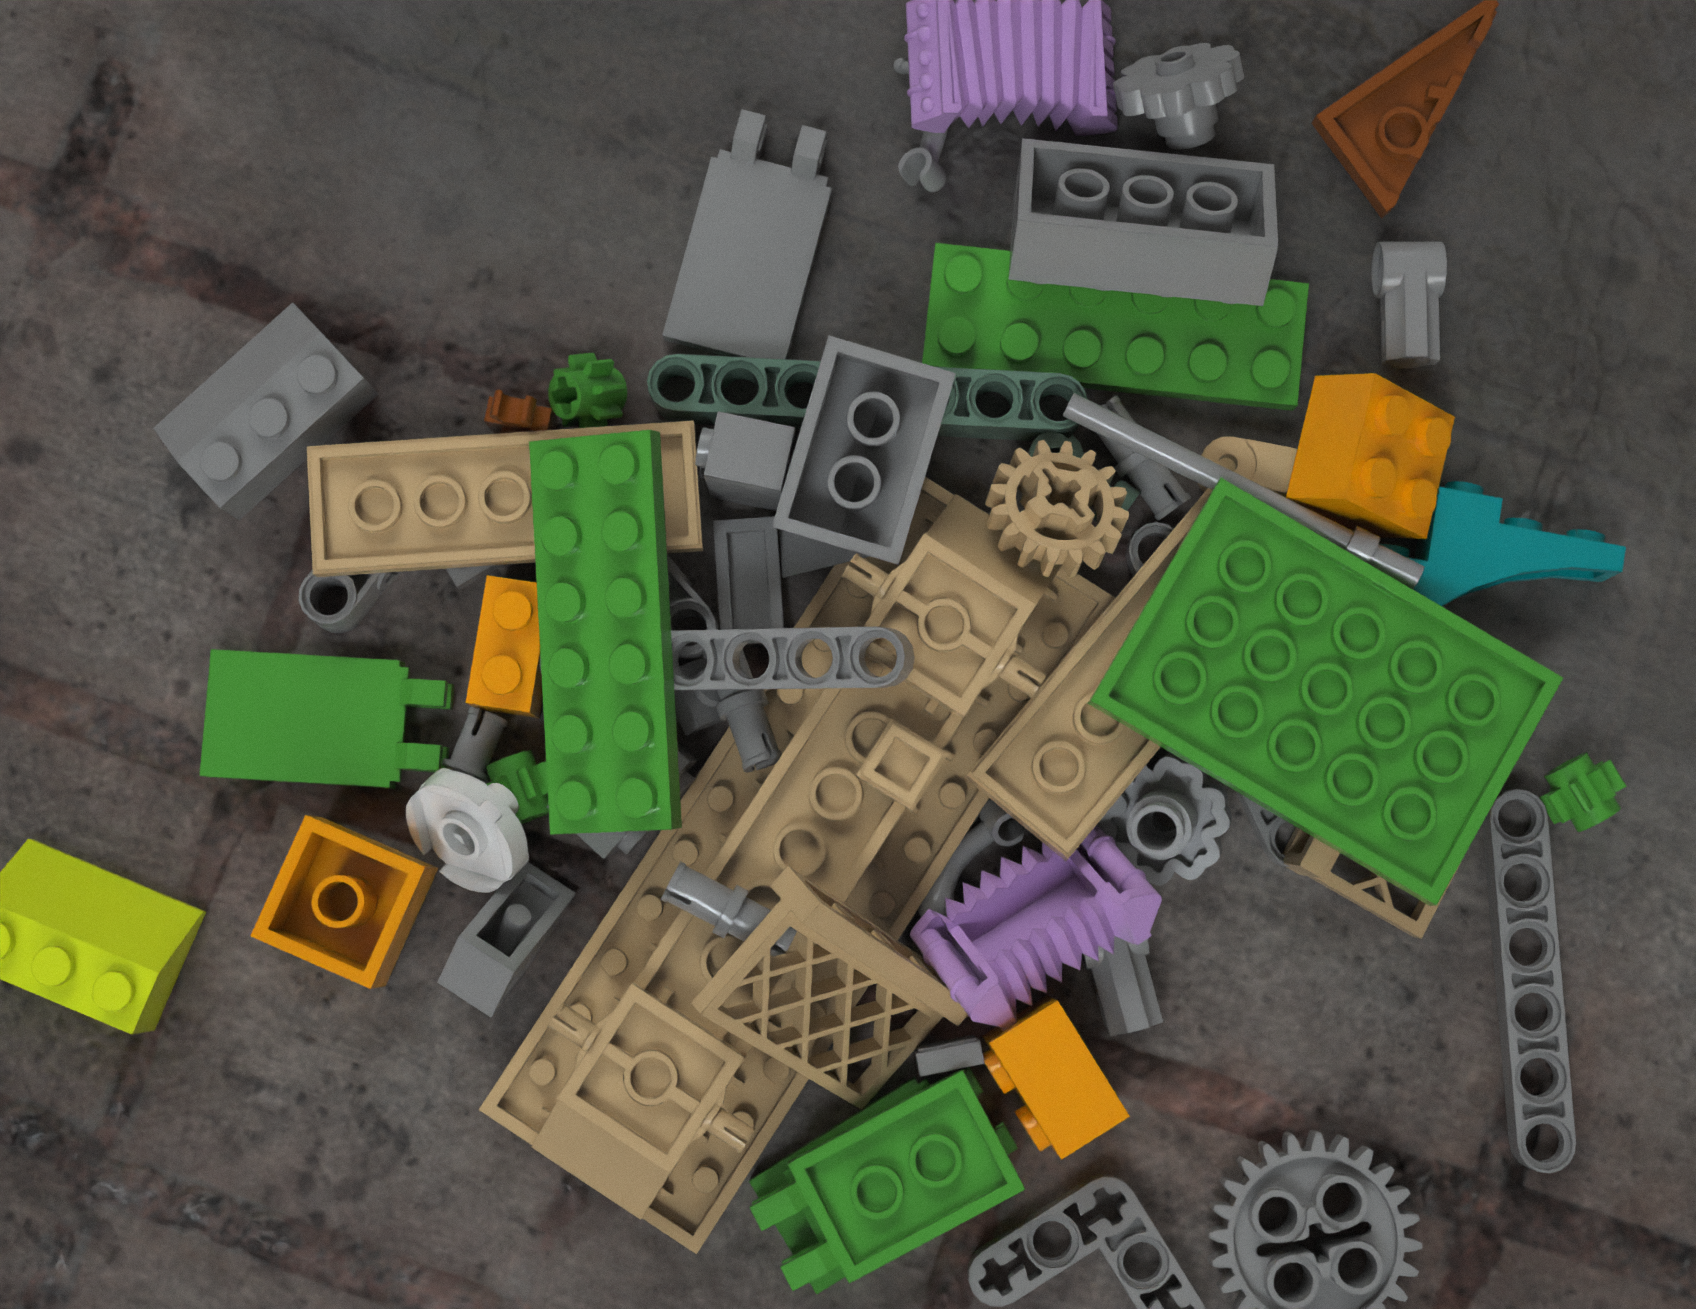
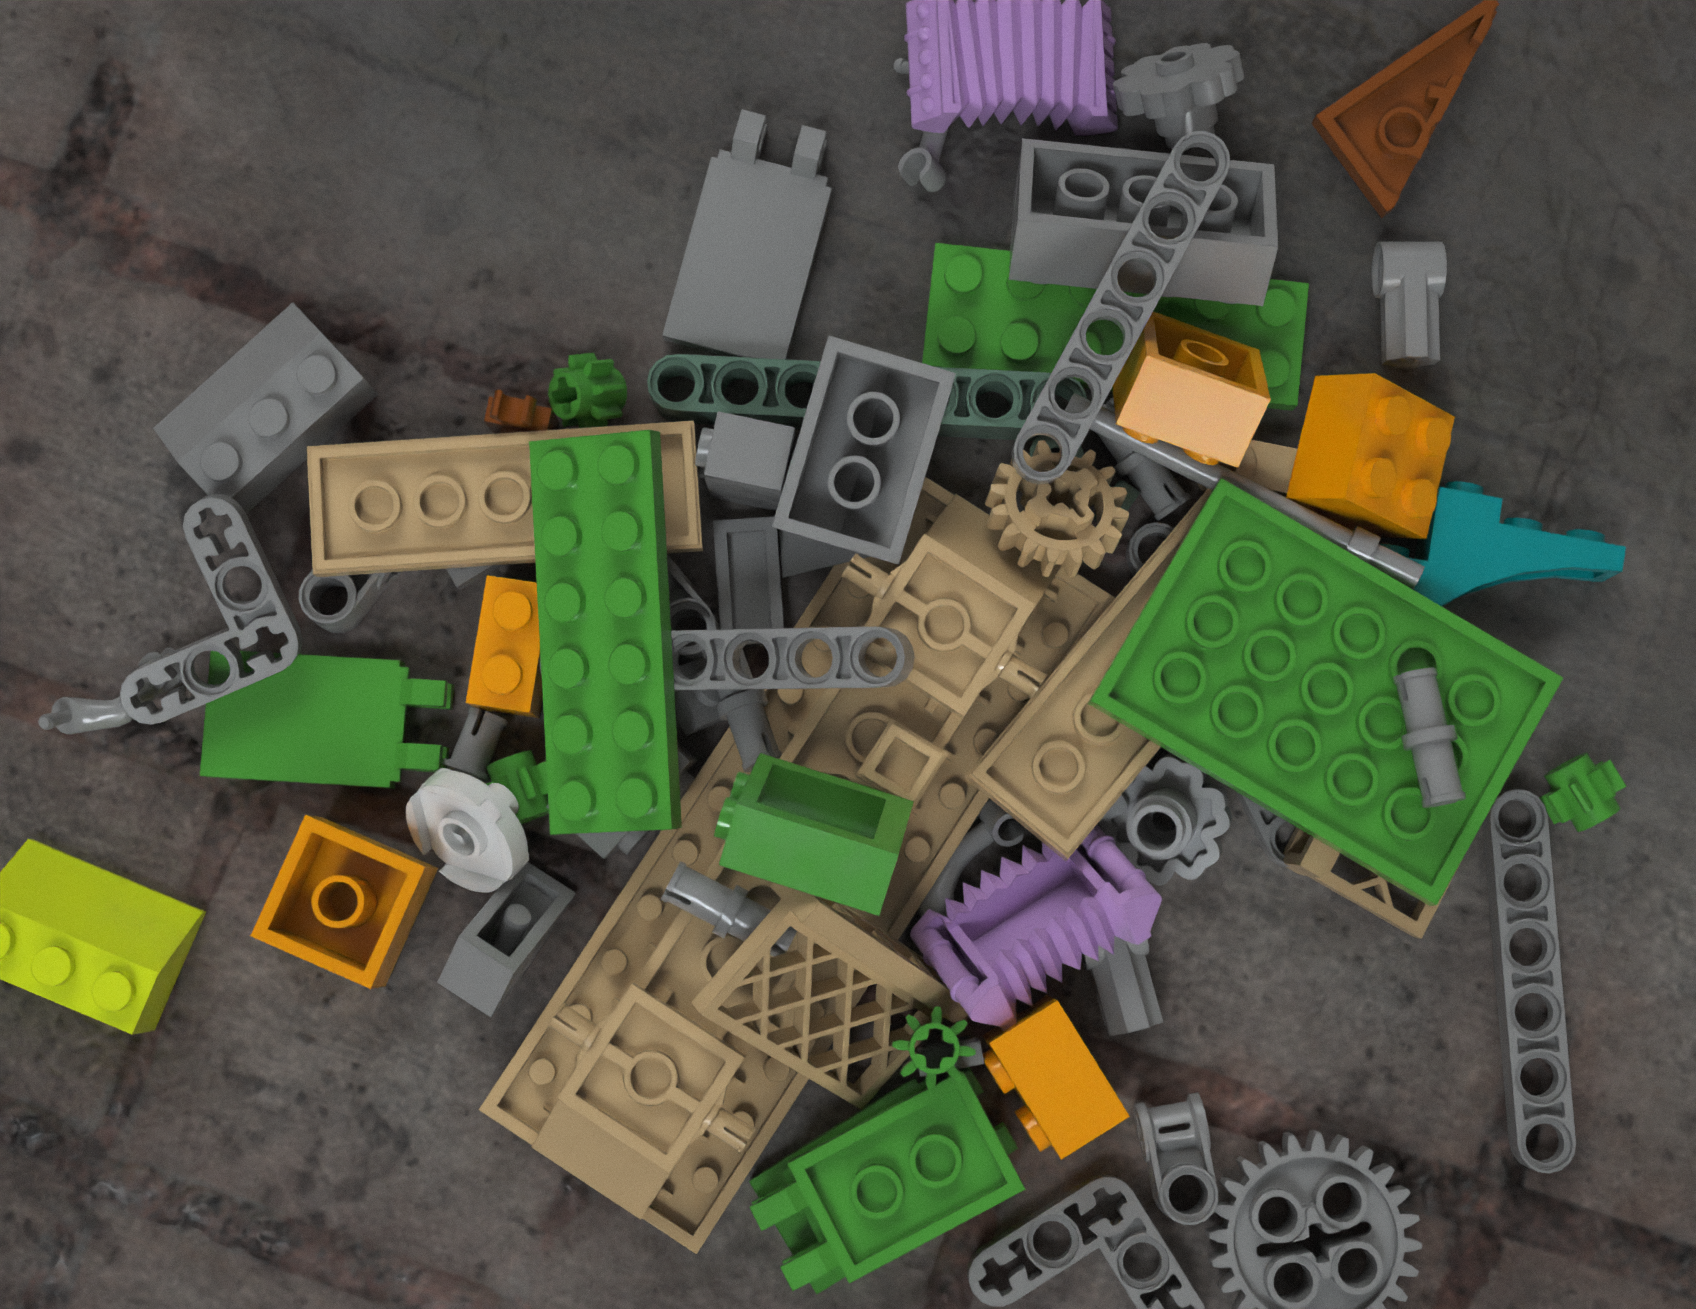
none -> light grey piece [38,647,182,734]
none -> light grey beam [120,494,303,725]
none -> bright green window [714,753,914,916]
none -> bright green gear [892,1006,976,1091]
none -> light grey beam [1011,131,1230,485]
none -> light orange brick [1113,312,1271,468]
none -> light grey piece [1133,1092,1218,1225]
none -> light grey pin [1393,668,1466,808]

